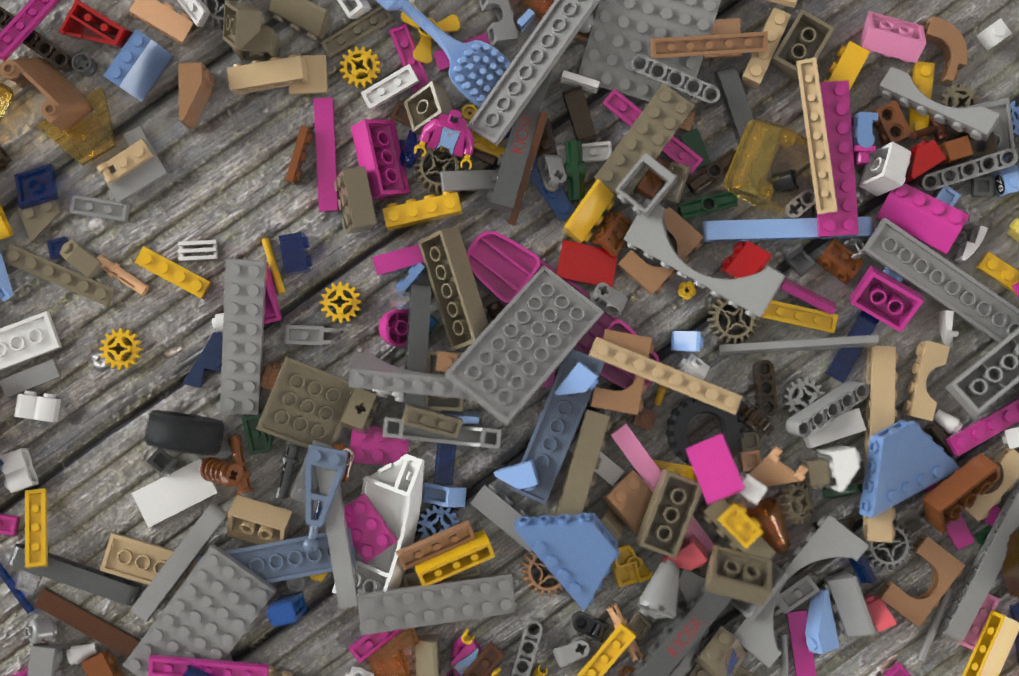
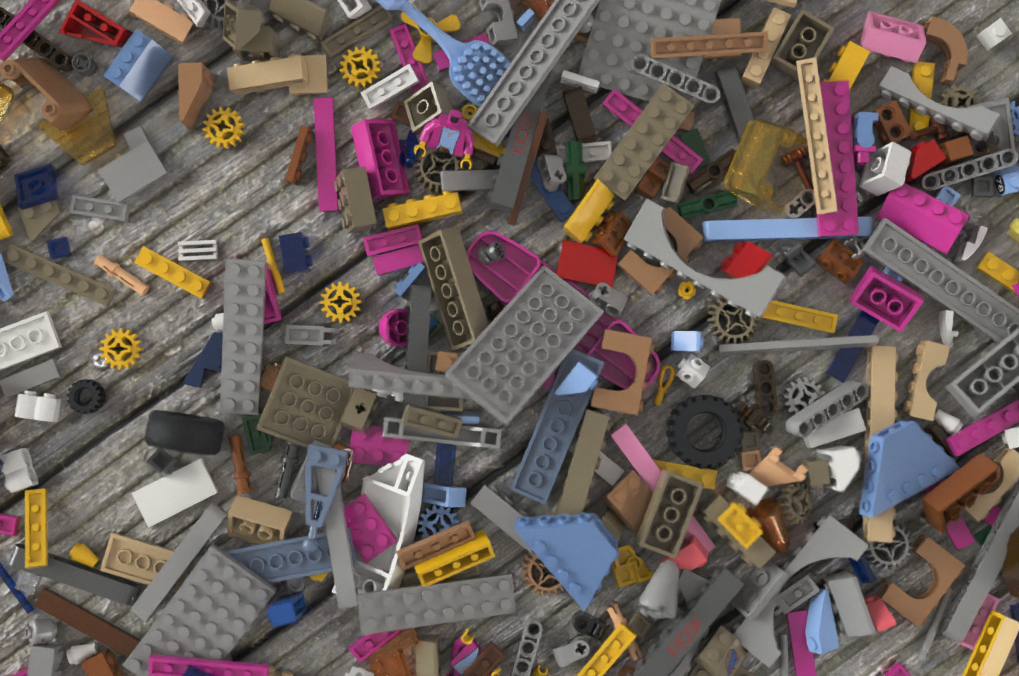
dark tan slope [60,238,102,279] -> none
tan plate [97,139,154,185] -> none
dark orange piece [200,457,243,487] -> none
clear plate [389,291,411,309] -> none
light blue slope [494,459,540,491] -> none
tan plate [588,337,743,415] -> none
light grey window [615,153,677,217] -> none
reddish brown brick [631,408,658,431] -> none
dark pink tile [685,433,746,505] -> none
dark tan slope [705,545,772,606] -> none
black piece [772,169,799,193] -> none
dark pink tile [781,278,836,314] -> none
dark green tile [821,483,863,499] -> none
none -> black tyre [66,379,106,414]
none -> yellow cone [68,542,100,568]
none -> yellow gear [202,107,246,149]
none -> dark pink plate [363,224,422,257]
none -> dark grey wheel [478,242,505,265]
none -> copper piece [781,146,814,190]

